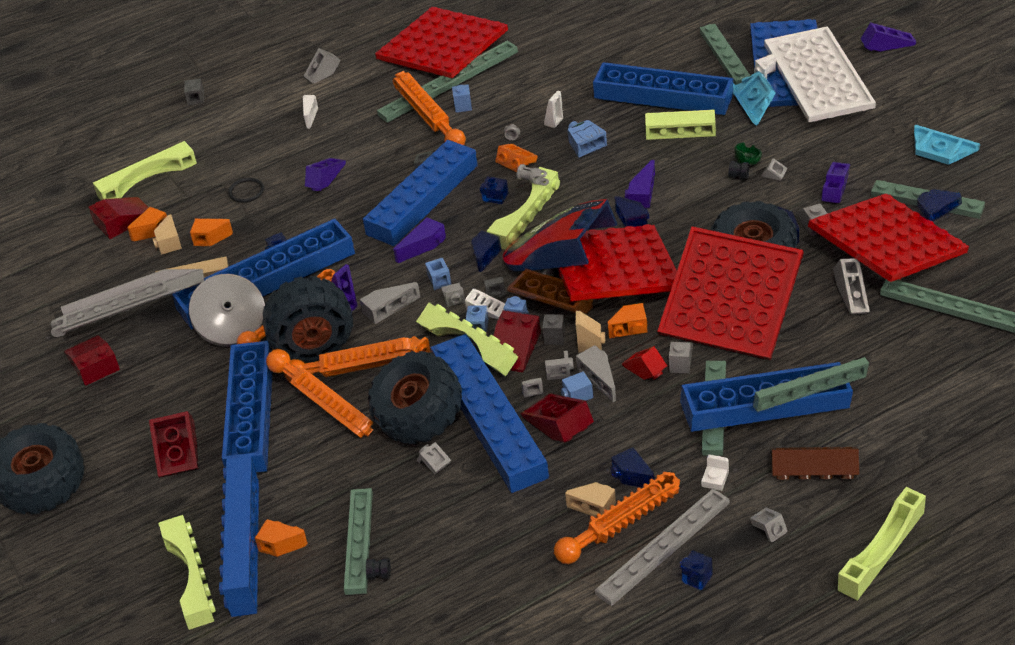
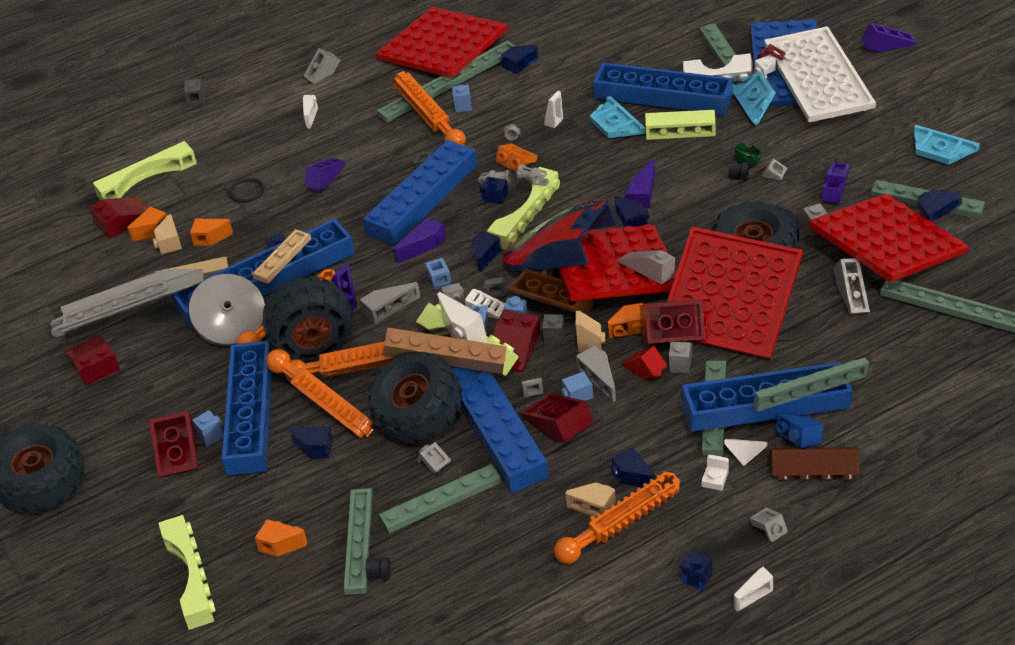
blue brick [219,456,259,617] -> none
light grey bracket [545,351,574,380] -> none
medium blue torso [568,120,607,157] -> none
light grey tile [595,488,729,606] -> none
yellowish green arch [838,487,926,601] -> none
none -> medium blue brick [192,410,224,447]
none -> tan tile [252,229,311,284]
none -> clear blue slope [290,427,333,459]
none -> sand green plate [379,464,501,533]
none -> medium nougat brick [384,328,507,374]
none -> white slope [437,292,488,343]
none -> light grey piece [478,170,511,186]
none -> clear blue slope [501,44,539,74]
none -> medium azure wing [590,96,646,138]
none -> light grey slope [618,250,675,284]
none -> dark red slope [640,300,705,344]
none -> white arch [683,54,753,82]
none -> white slope [724,438,768,466]
none -> white slope [734,567,773,611]
none -> dark red bracket [757,43,786,61]
none -> blue slope [776,413,823,448]

